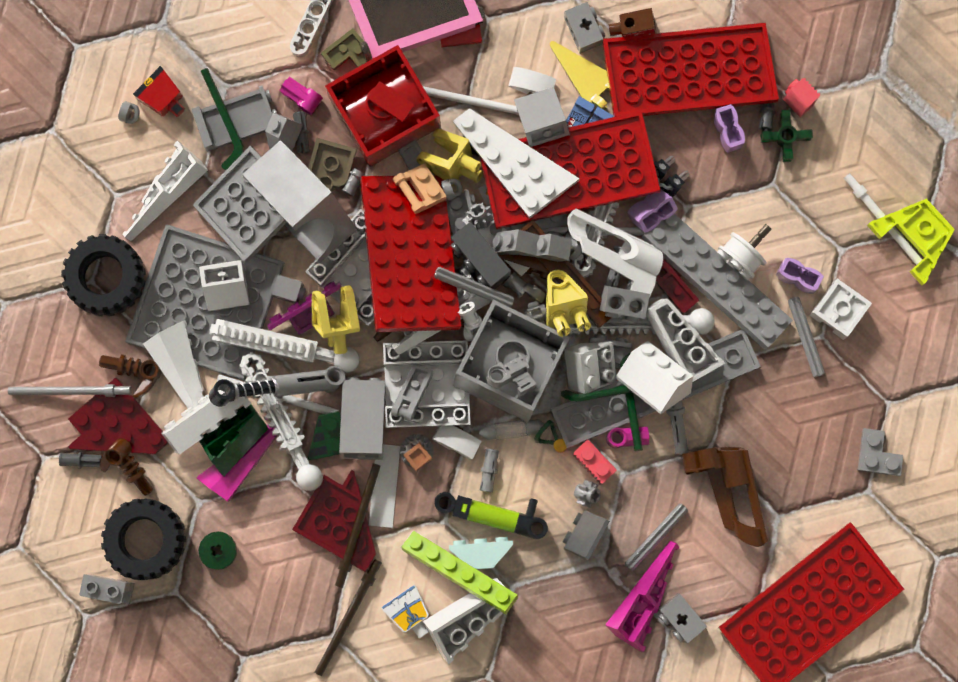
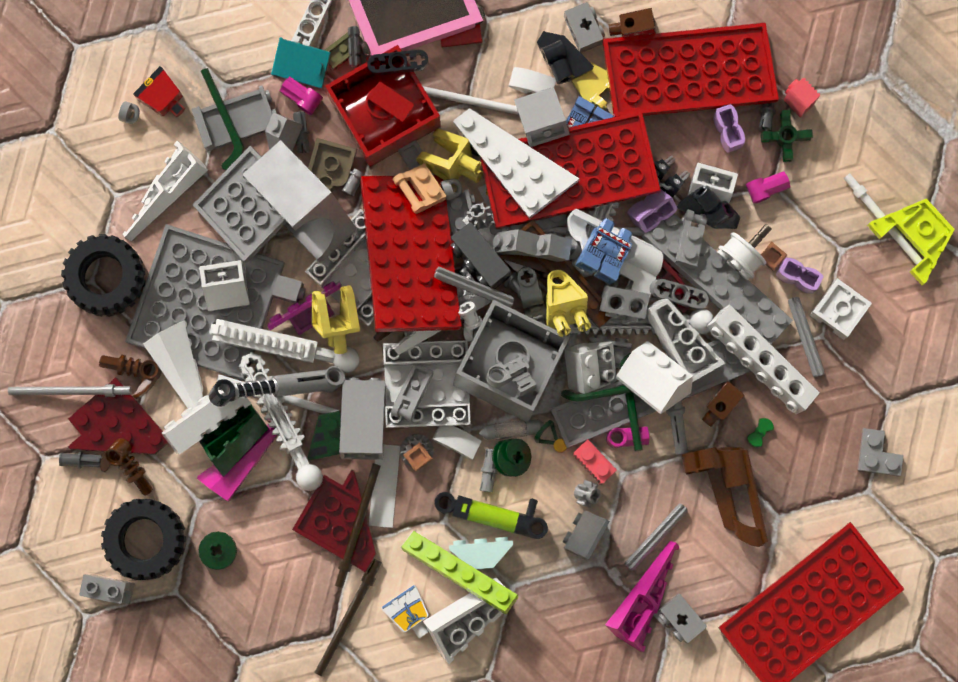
none -> teal container [271,37,331,88]
none -> dark grey axle [348,26,361,67]
none -> black beam [367,50,429,75]
none -> dark green piece [492,438,532,477]
none -> dark grey piece [517,267,544,309]
none -> black panel [537,31,594,84]
none -> medium blue hips [575,218,632,284]
none -> light grey beam [650,279,709,309]
none -> light grey plate [675,209,707,269]
none -> black panel [677,185,740,229]
none -> white slope [687,163,738,203]
none -> reddish brown torso [702,381,745,427]
none -> white brick [706,305,820,414]
none -> dark pink piece [746,171,791,204]
none -> green piece [747,418,774,447]
none -> nougat tile [761,242,787,272]

